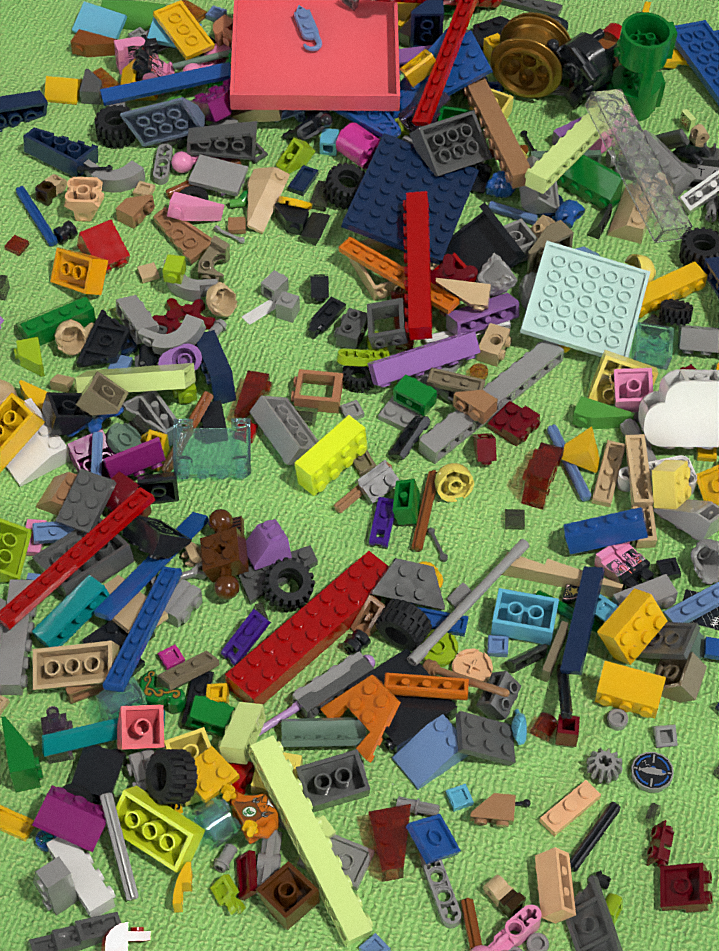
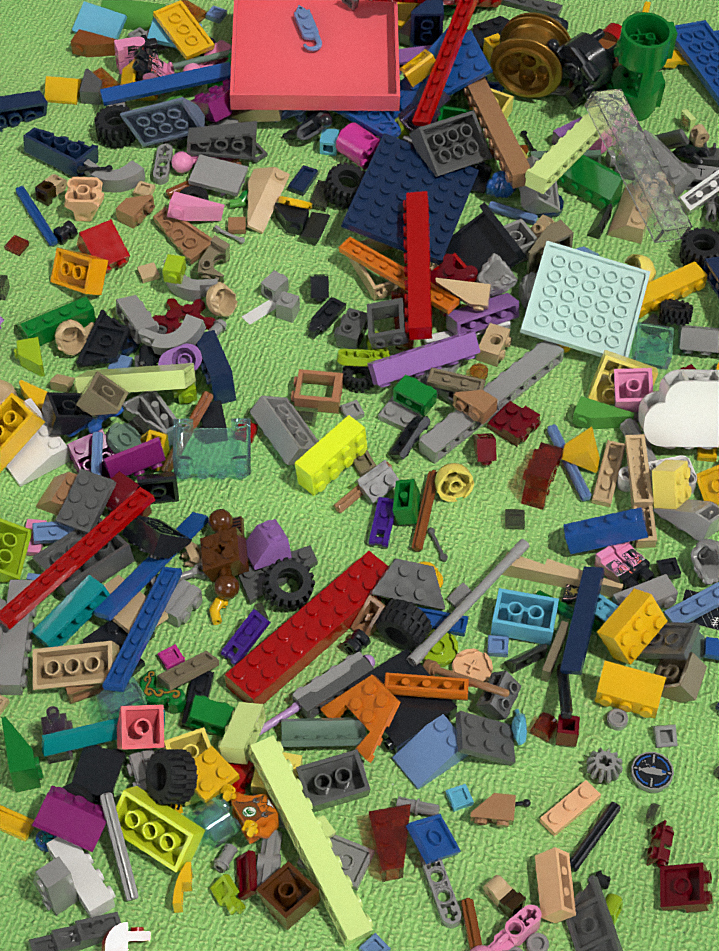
yellow slope [206,683,230,704] -> none
nougat brick [213,14,233,48] -> none
clear red slope [234,370,272,425] -> none
lime slope [276,138,316,174] -> none
blue hair [552,200,585,229] -> none
none -> yellow arm [209,597,228,625]

